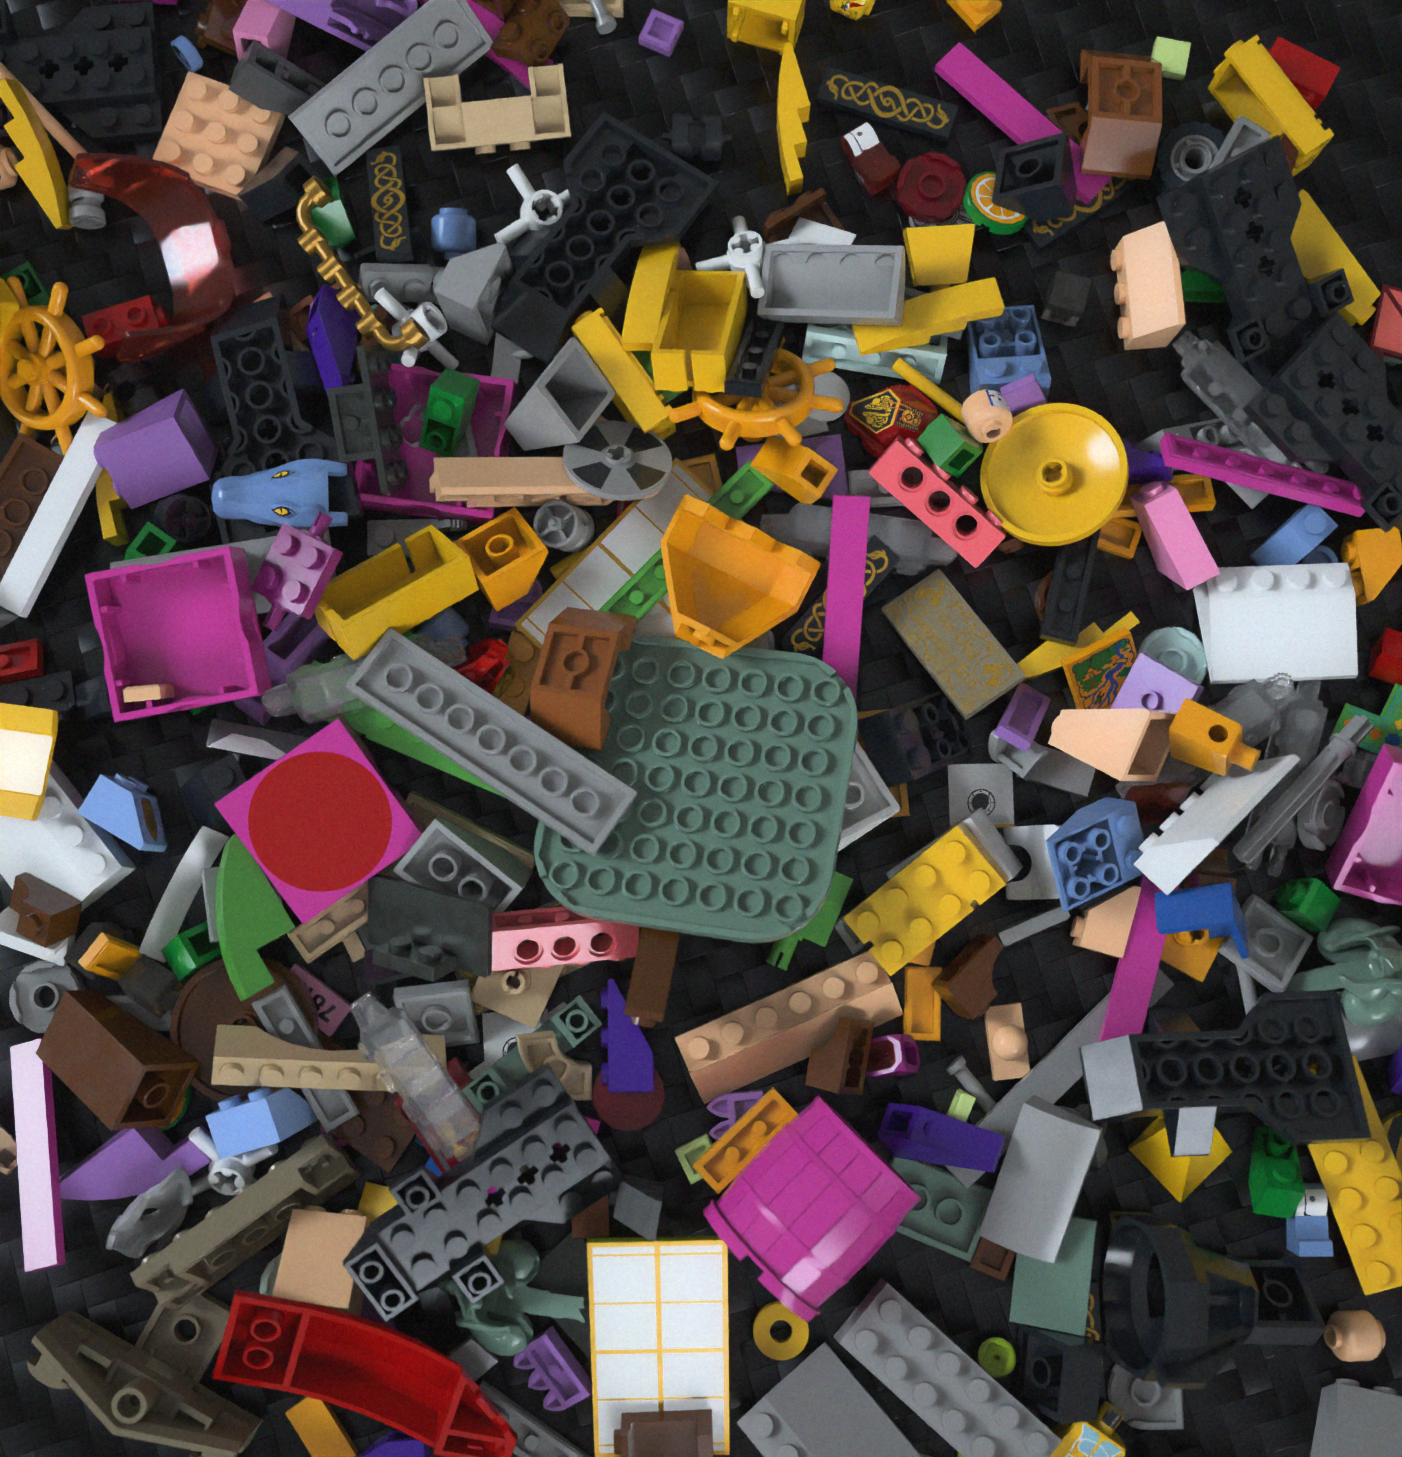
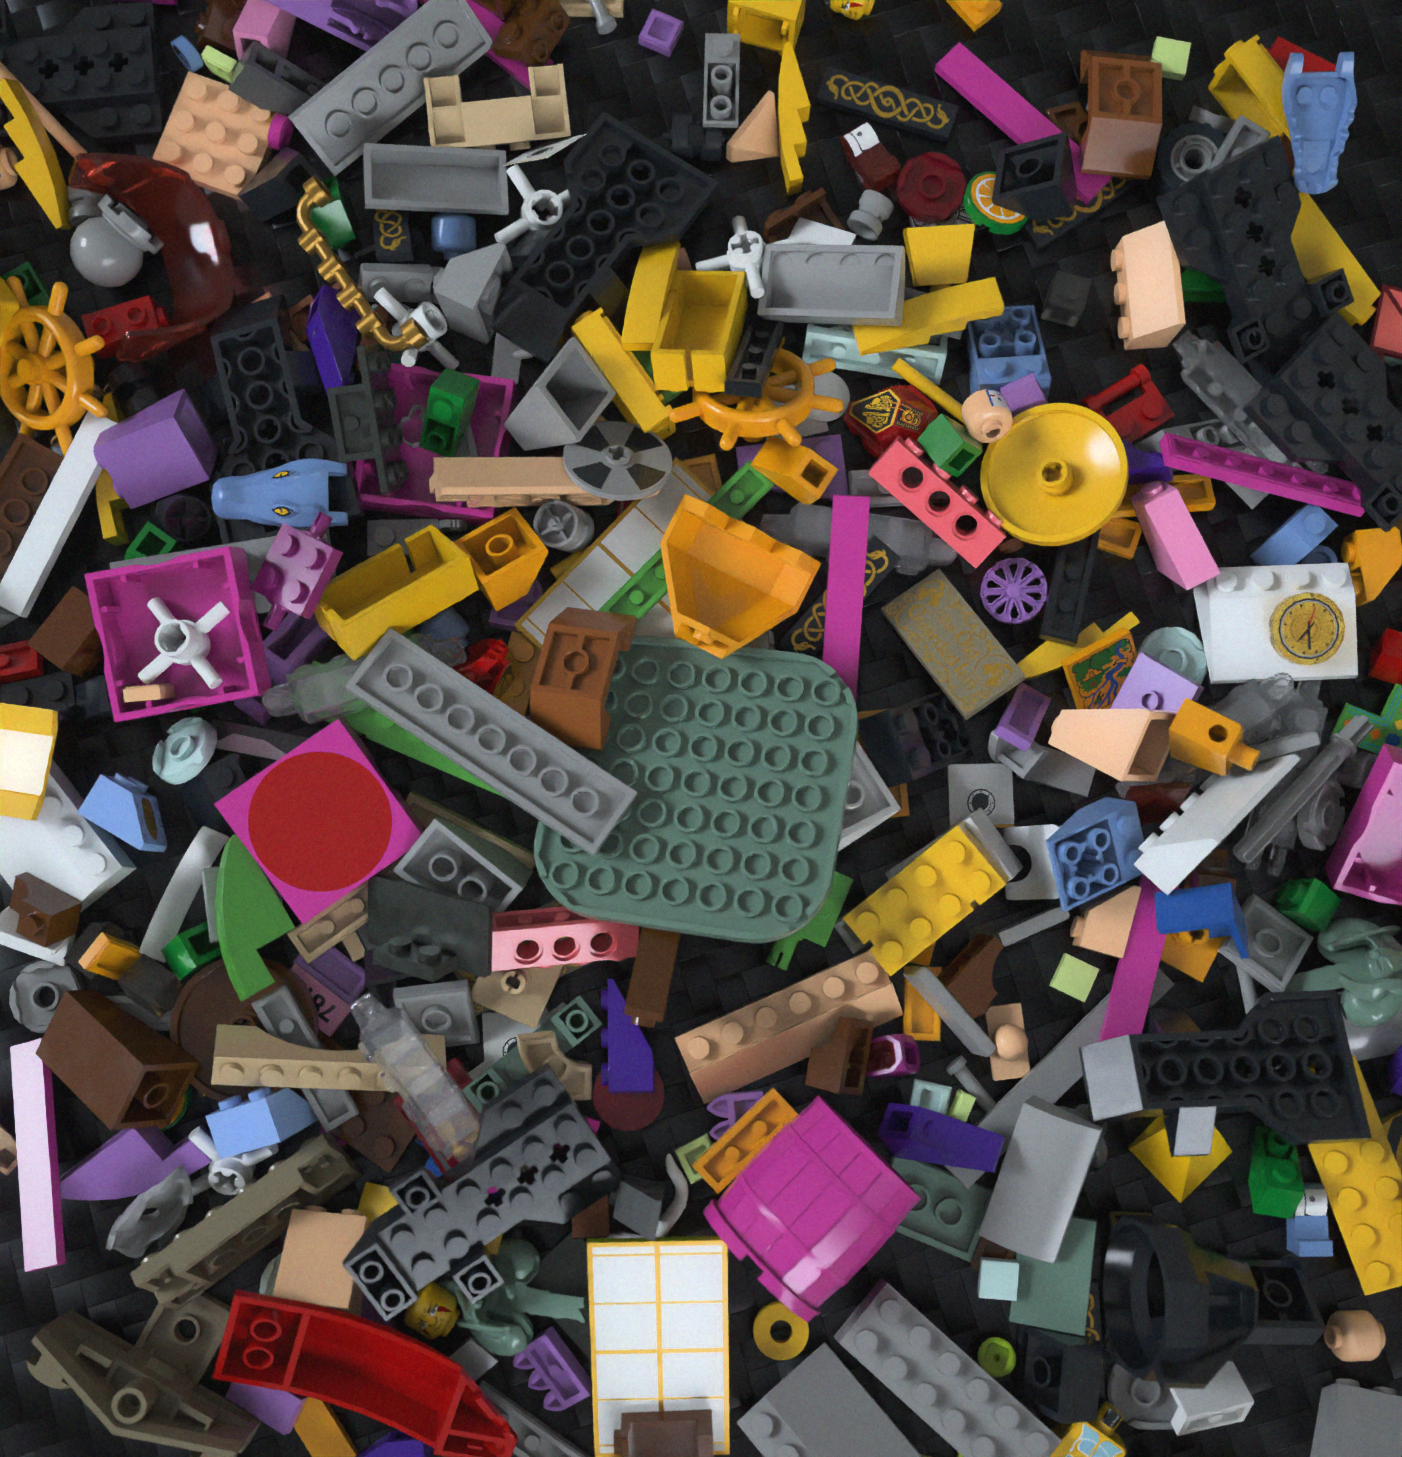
none -> reddish brown brick [27,585,104,679]
none -> light grey tile [70,194,164,288]
none -> white bar [138,597,232,689]
none -> light aqua tile [152,716,217,785]
none -> yellowish green tile [201,45,238,83]
none -> medium lavender tile [225,1382,307,1435]
none -> dark pink tile [268,113,294,151]
none -> medium lavender tile [293,946,367,1006]
none -> light grey slope [363,143,509,215]
none -> yellow head [404,1281,460,1340]
none -> white sticker [503,134,586,166]
none -> white animal [607,1154,689,1242]
none -> light grey slope [703,33,740,128]
none -> light nougat slope [726,90,780,162]
none -> light grey wheel [847,190,894,240]
none -> light grey tile [903,965,996,1057]
none -> light aqua tile [909,1078,952,1115]
none -> light aqua tile [977,1257,1019,1301]
none -> medium lavender wheel [980,558,1049,625]
none -> yellowish green tile [1049,953,1100,1002]
none -> red plate [1080,364,1175,443]
none -> white panel [1169,1361,1255,1436]
none -> light grey piece [1188,105,1235,134]
none -> light grey tile [1251,730,1320,762]
none -> clear yellow tile [1269,592,1345,665]
none -> medium blue animal [1281,52,1357,194]

